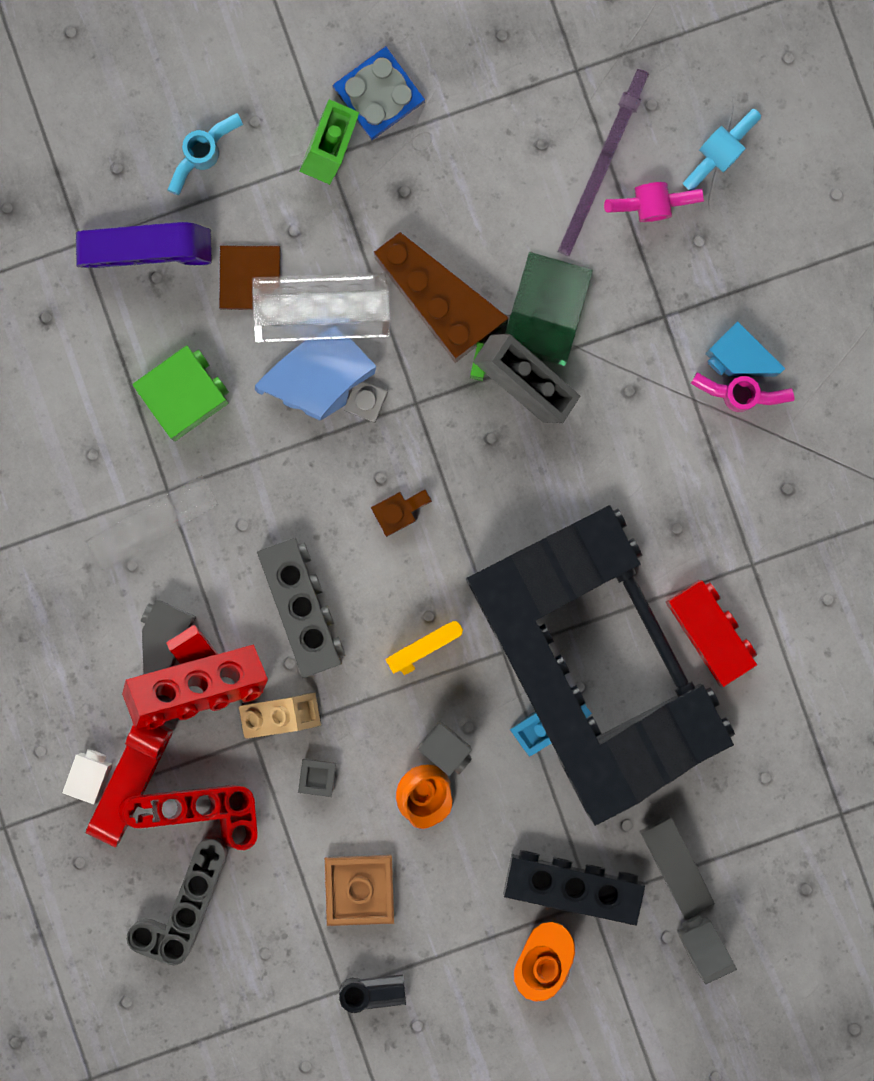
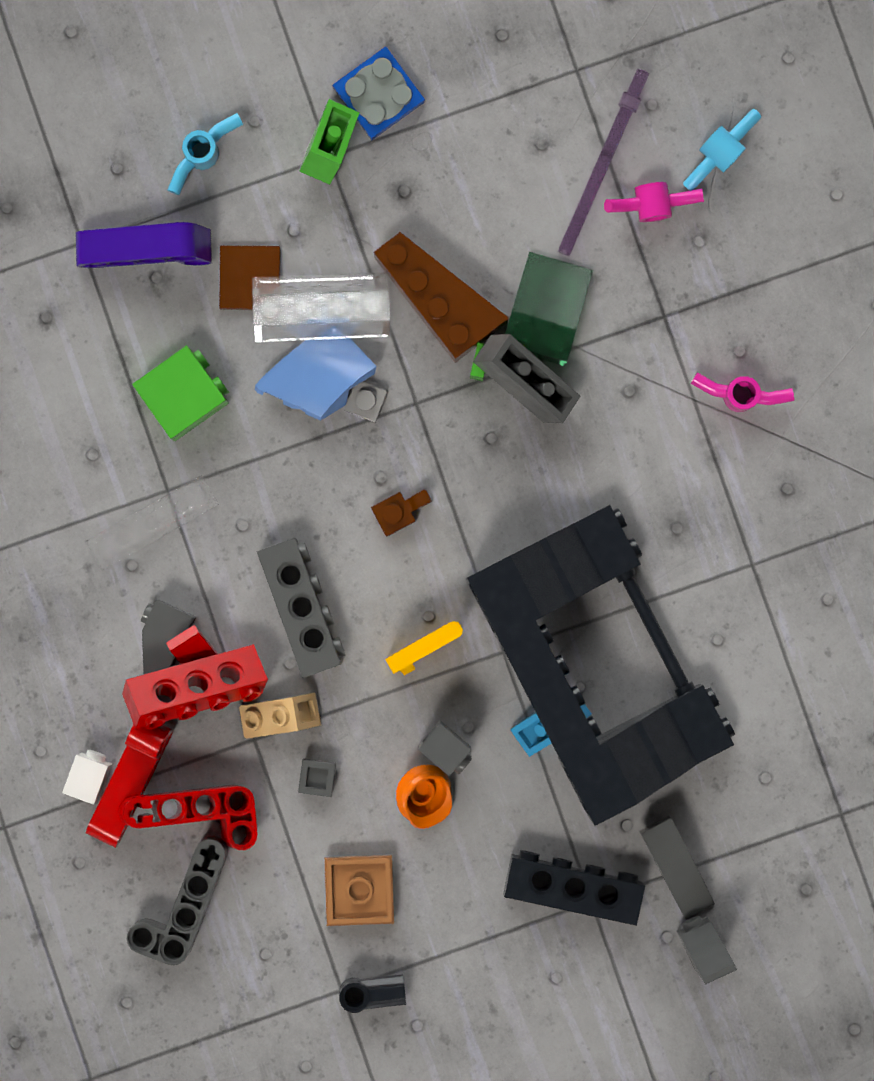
orange piece [514,922,575,1002] -> none
red brick [665,580,757,687] -> none
dark azure slope [705,321,785,377] -> none

